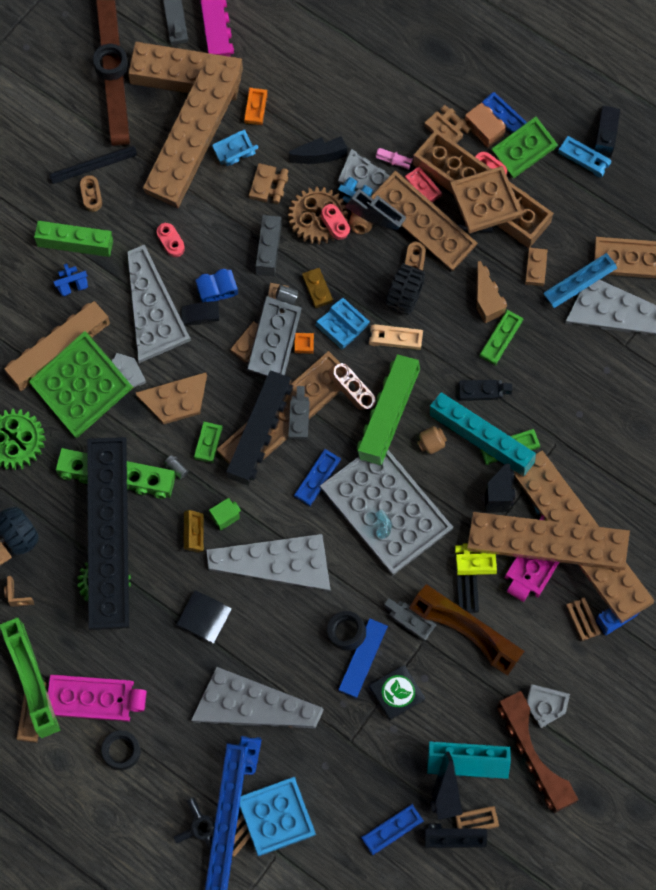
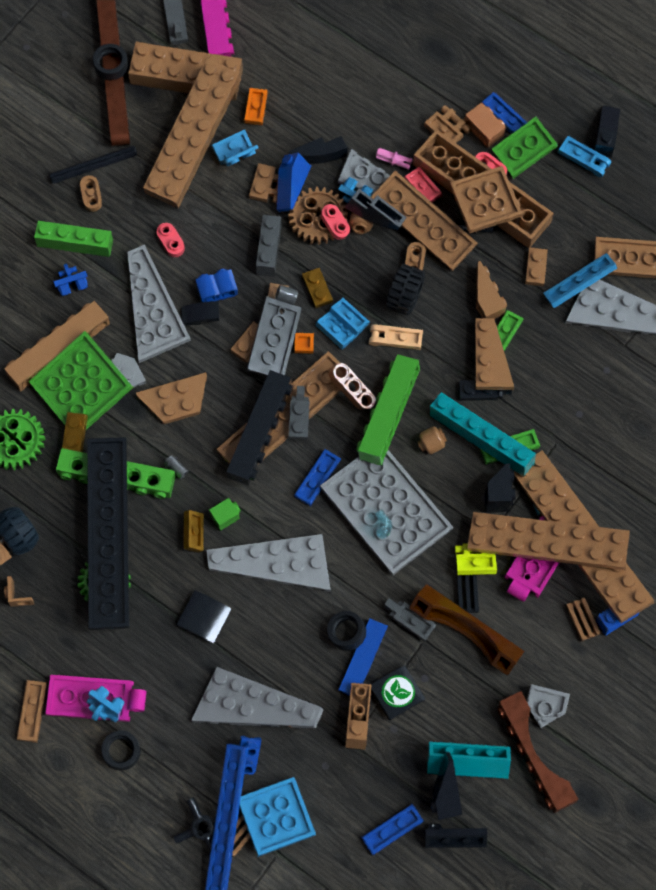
bright green arch [0,617,61,738] -> none
bright green plate [194,422,223,463] -> none
medium nougat tile [455,806,499,829] -> none
none -> pearl gold plate [62,412,88,452]
none -> dark azure hips [86,686,124,723]
none -> blue slope [277,153,311,212]
none -> medium nougat slope [346,683,371,750]
none -> medium nougat wing [475,318,514,390]

